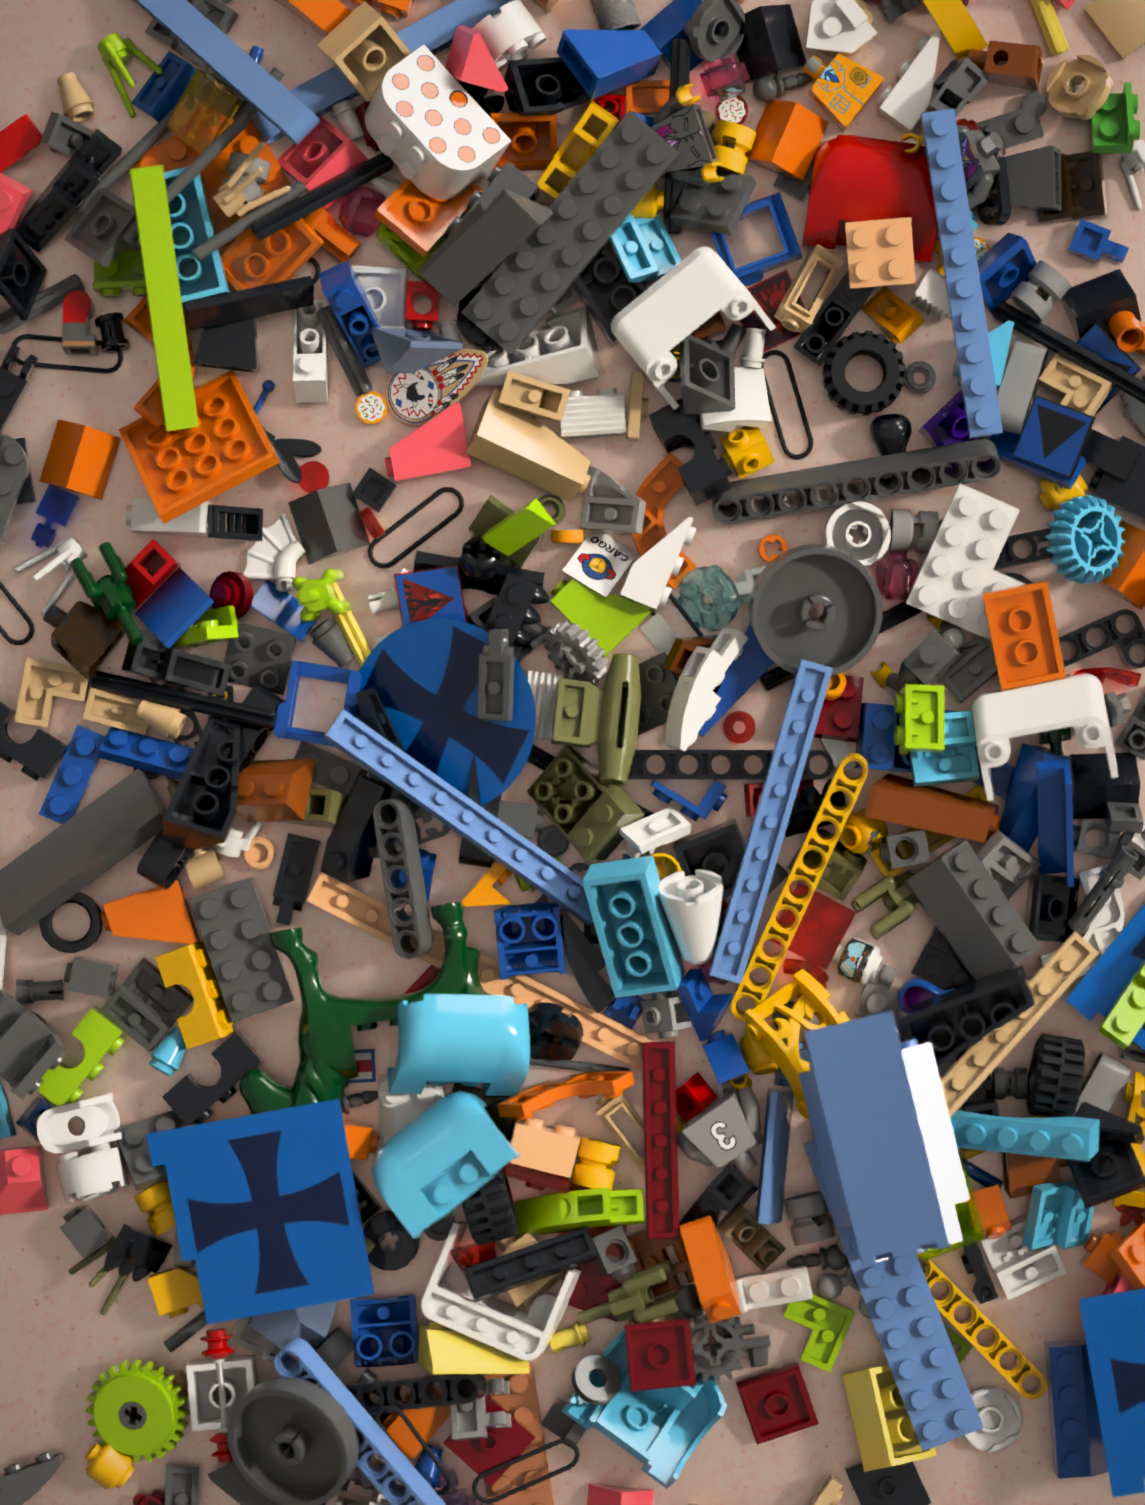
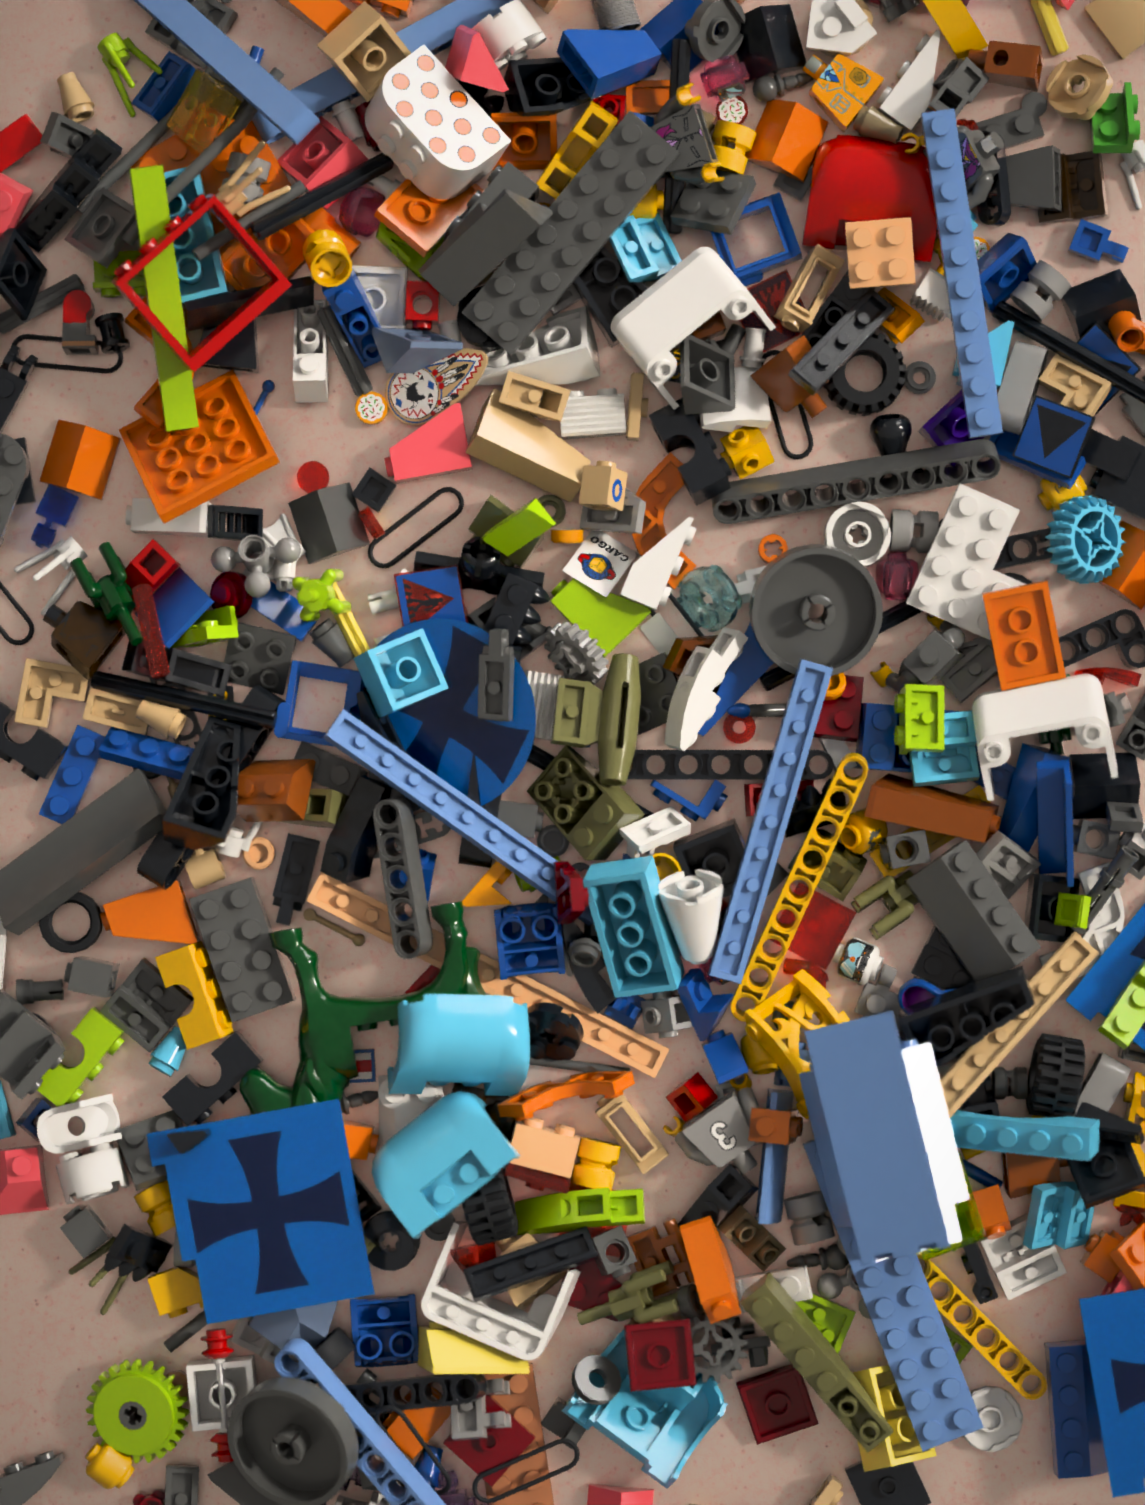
black piece [262,426,322,484] -> none
light yellow pin [549,1321,591,1354] -> none
dark red tile [642,1041,680,1240] -> none
none -> red window [111,193,292,372]
none -> clear red axle [132,583,170,678]
none -> black slope [167,1128,212,1154]
none -> light grey piece [211,535,301,598]
none -> yellow wheel [302,229,352,287]
none -> tan hinge [303,908,365,946]
none -> medium azure slope [354,628,449,719]
none -> dark red wing [554,861,589,924]
none -> dark grey plate [568,938,602,968]
none -> tan brick [579,461,628,511]
none -> dark grey piece [727,703,787,718]
none -> olive slope [740,1272,893,1452]
none -> dark orange bracket [748,1107,803,1145]
none -> dark orange torso [750,335,829,418]
none -> black tile [788,288,896,396]
none -> dark tan cone [853,105,904,144]
none -> lime tile [1054,892,1091,929]

